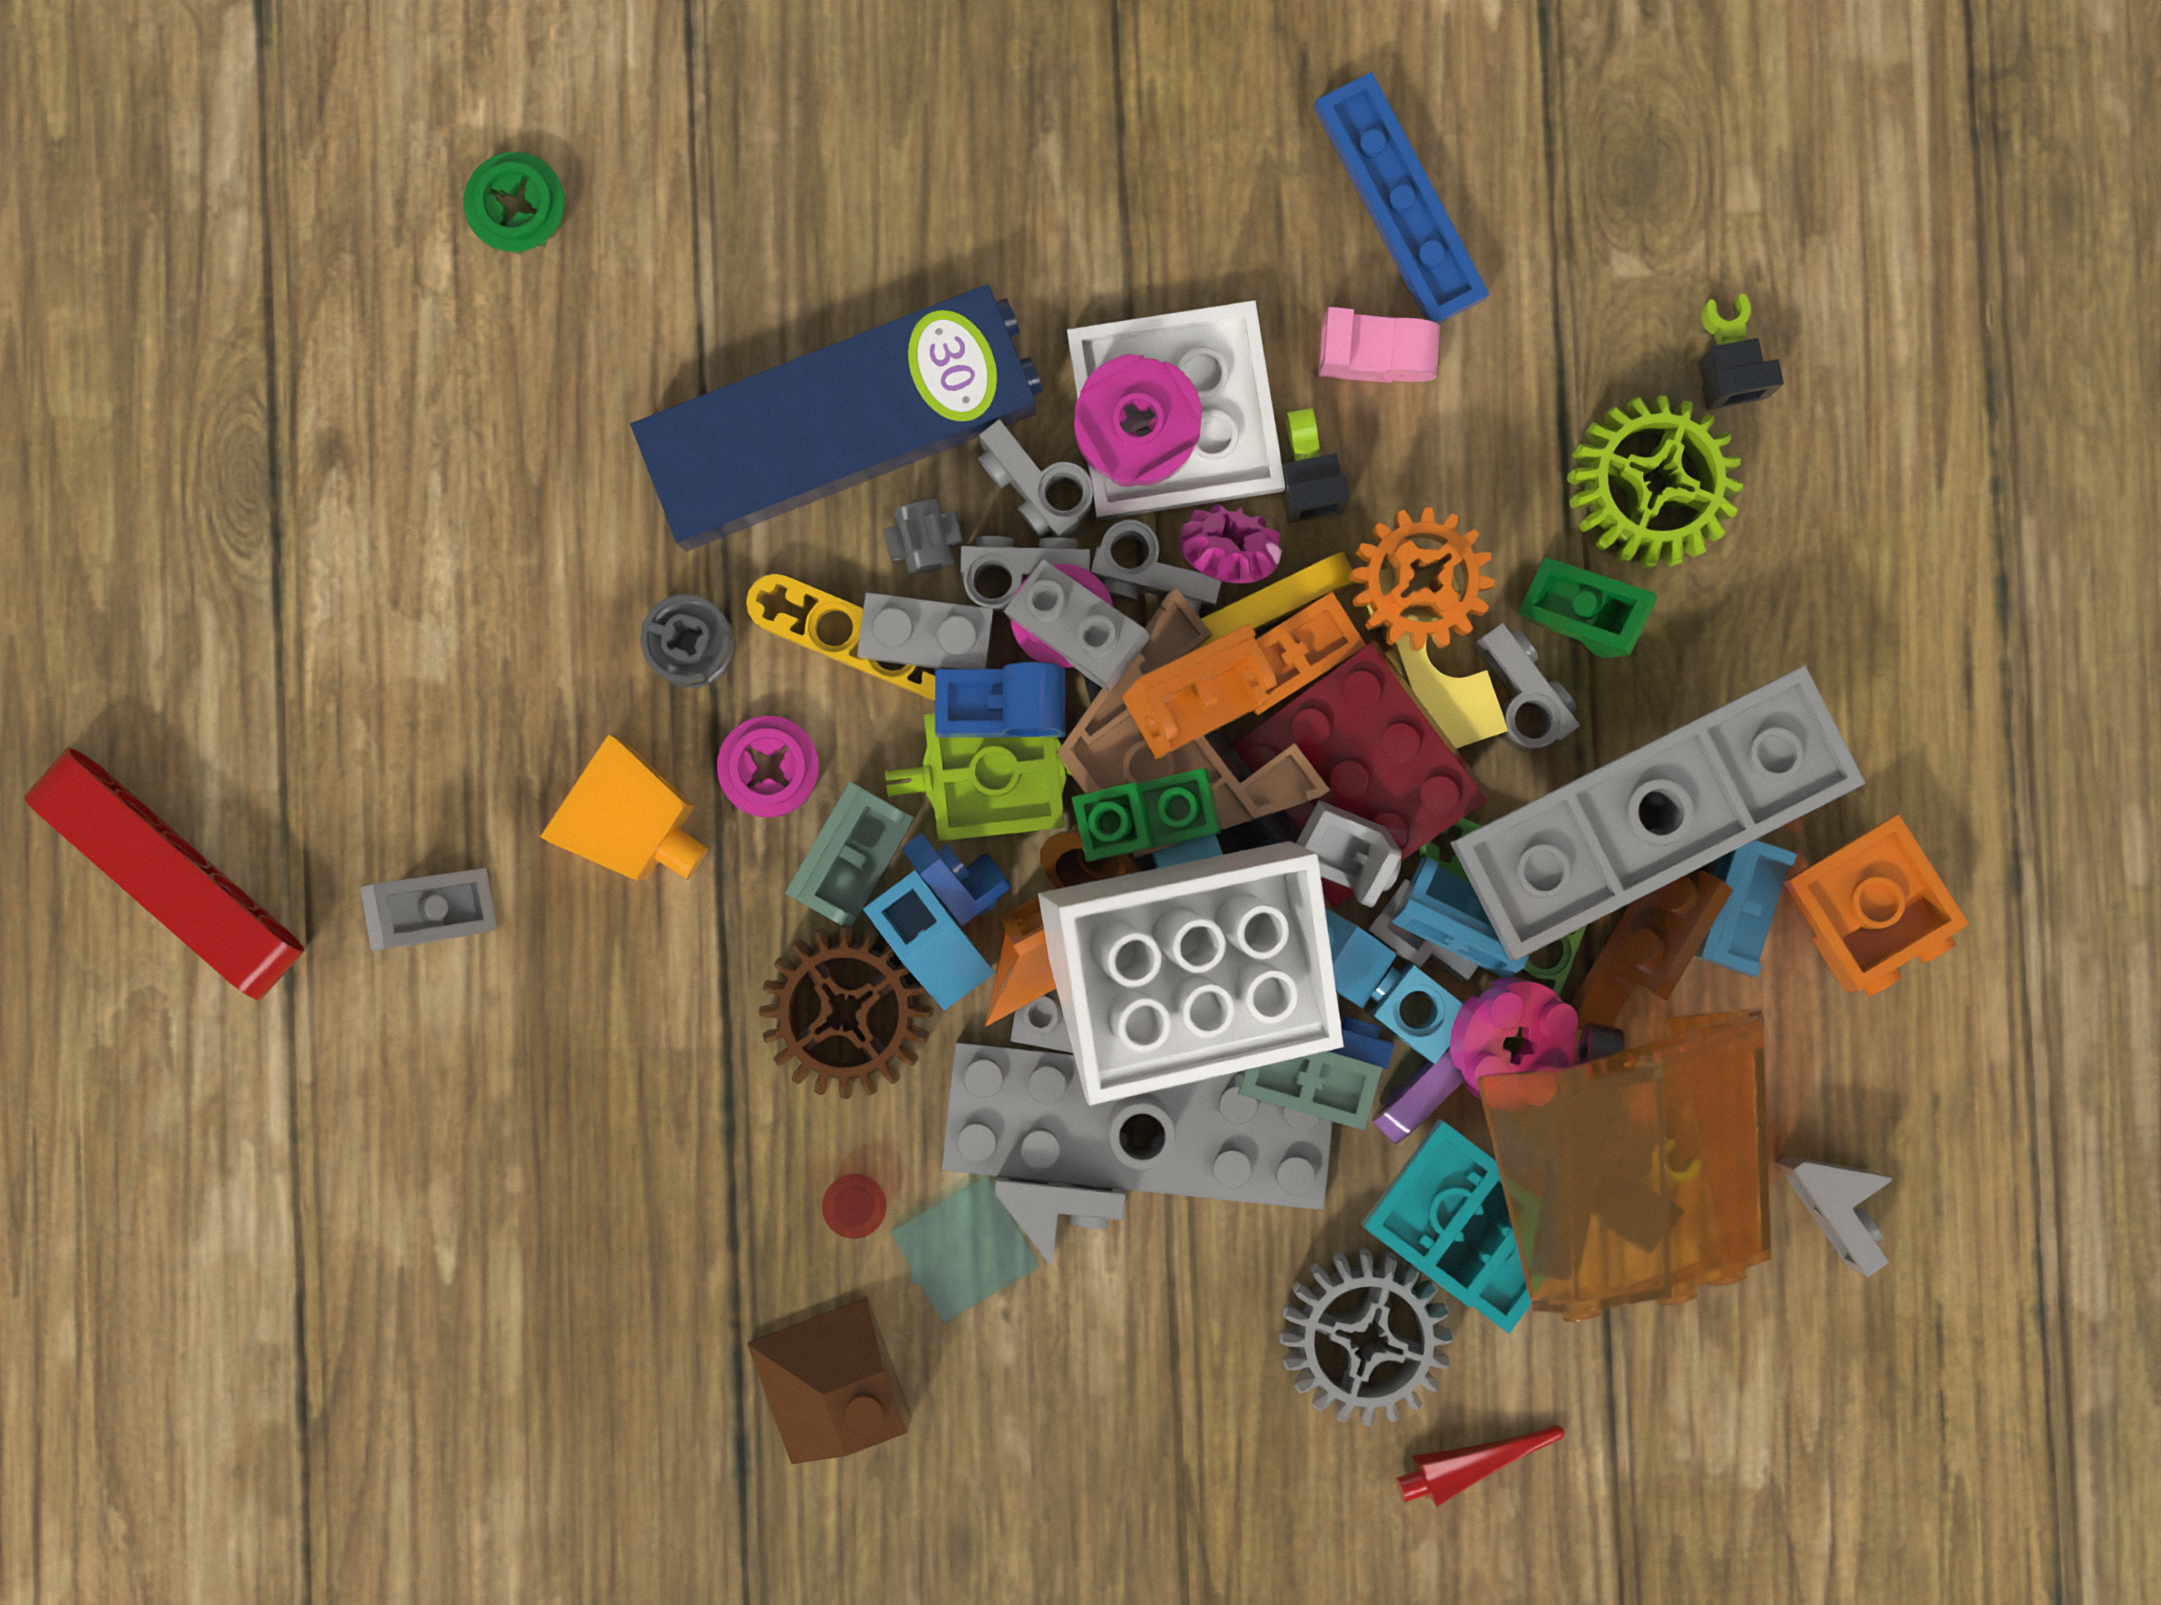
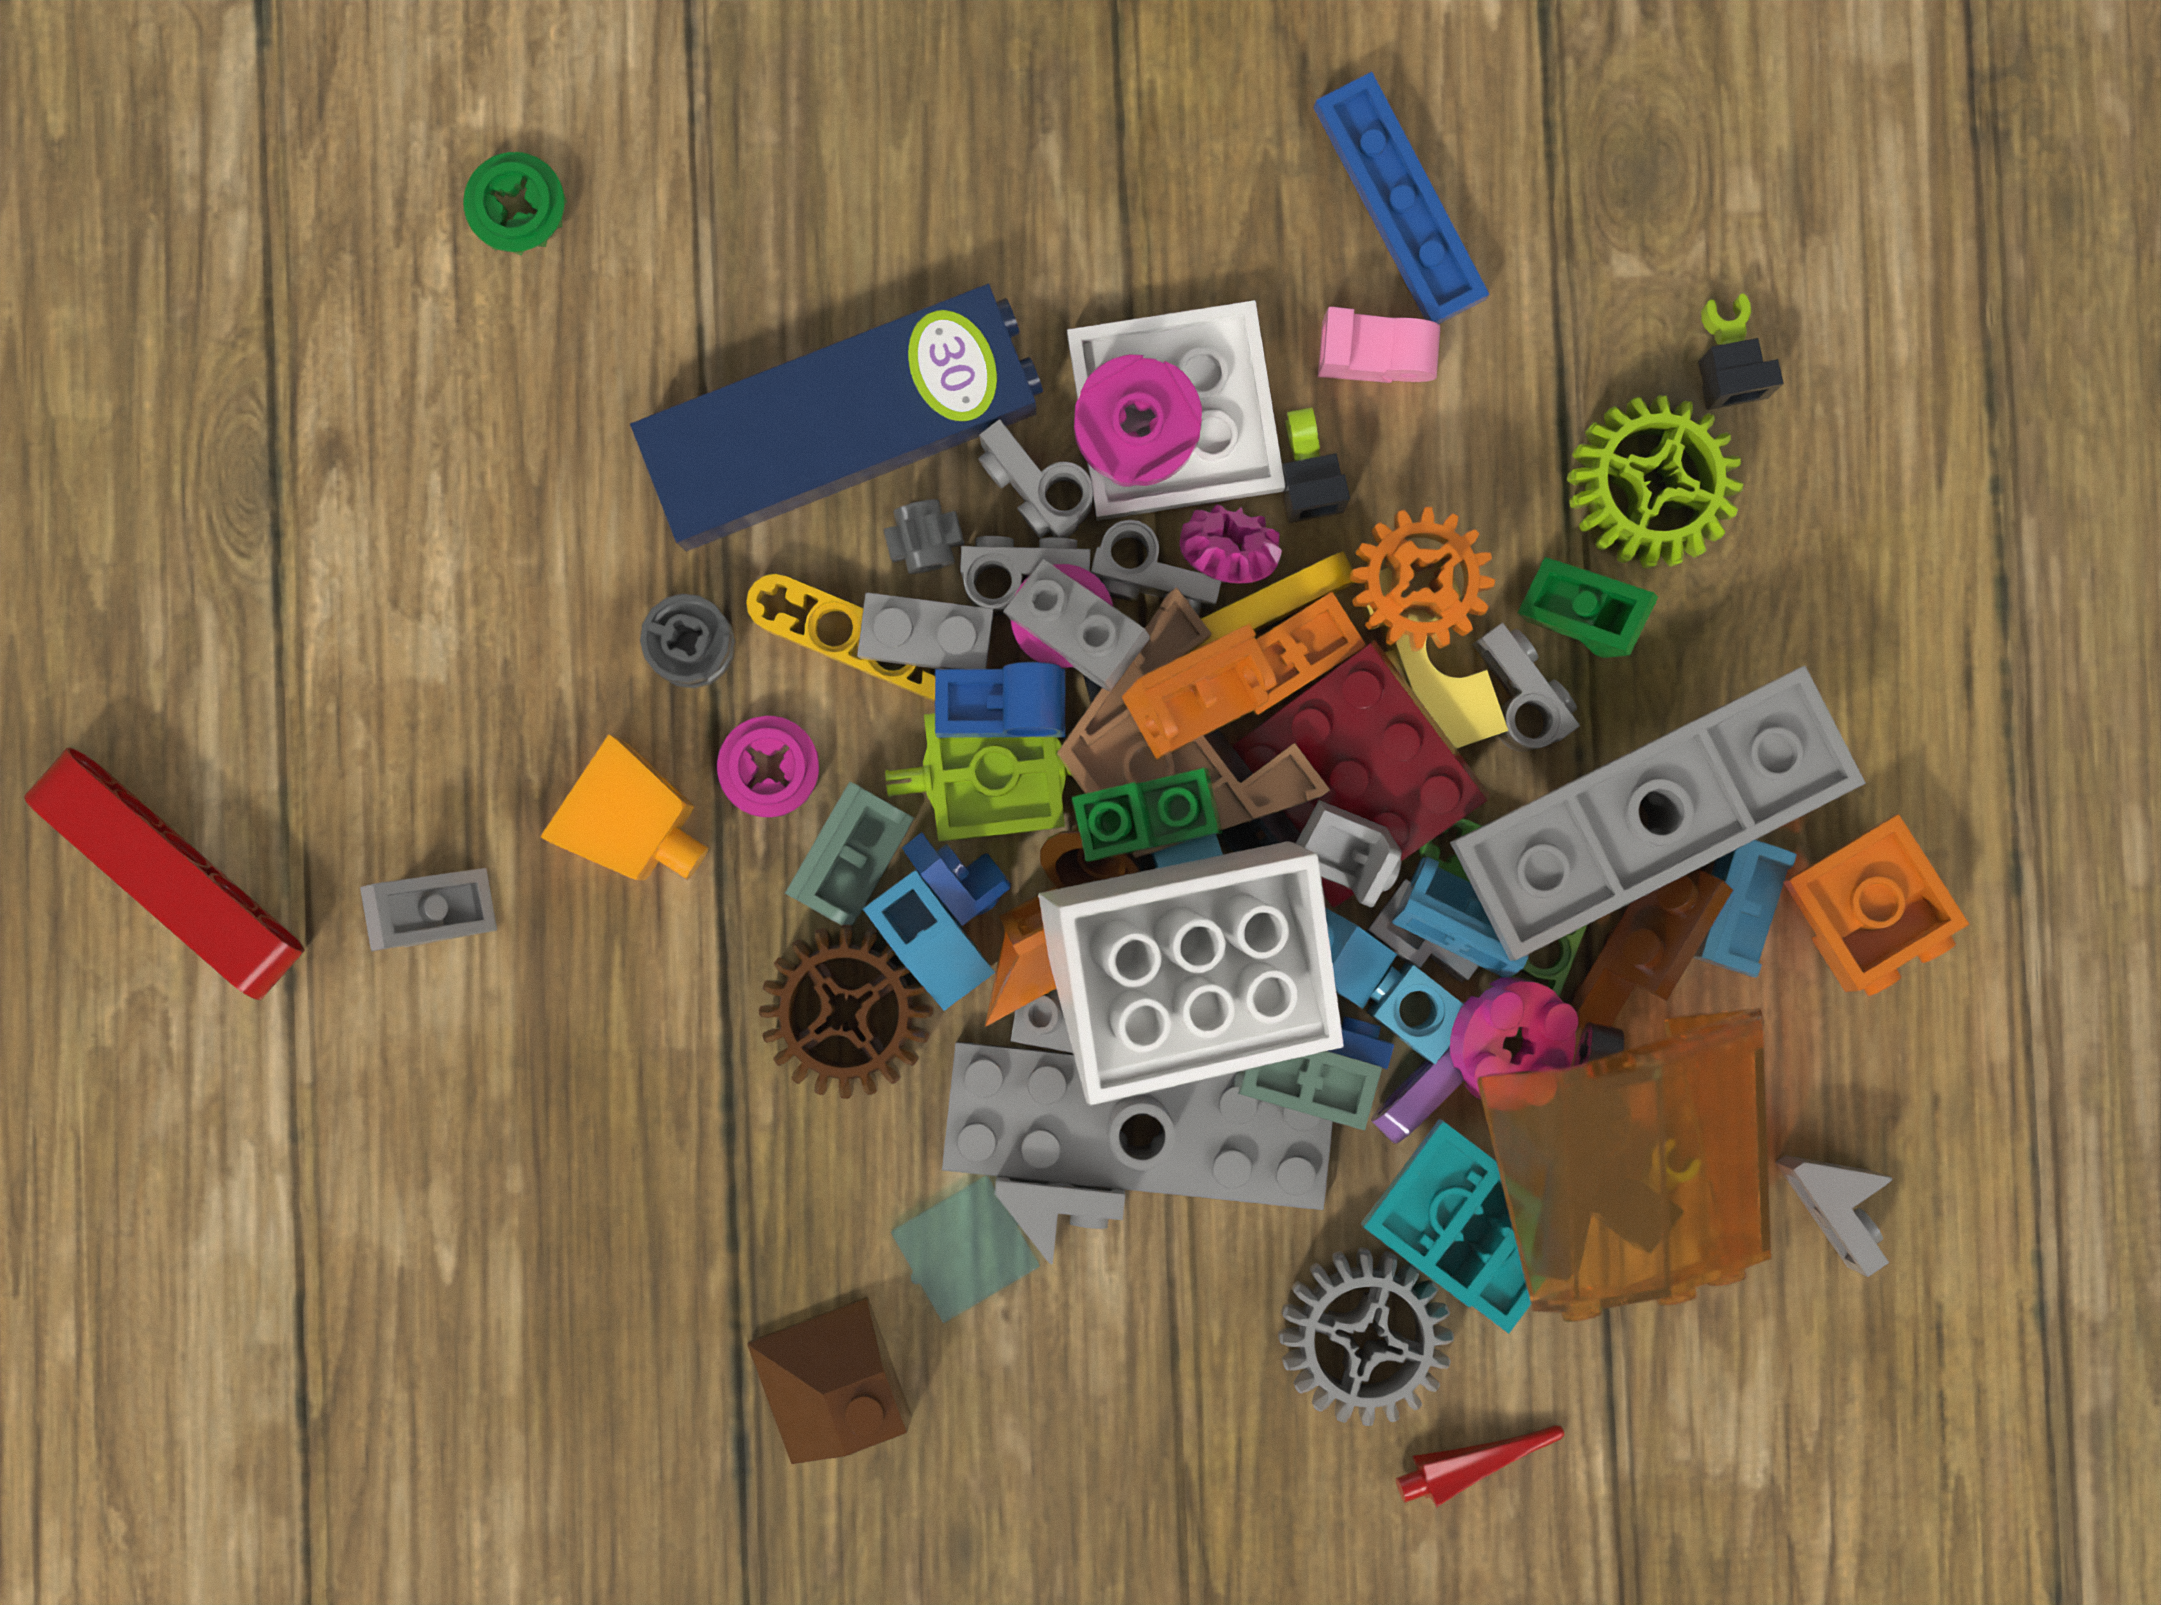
clear red plate [822,1173,887,1239] -> none

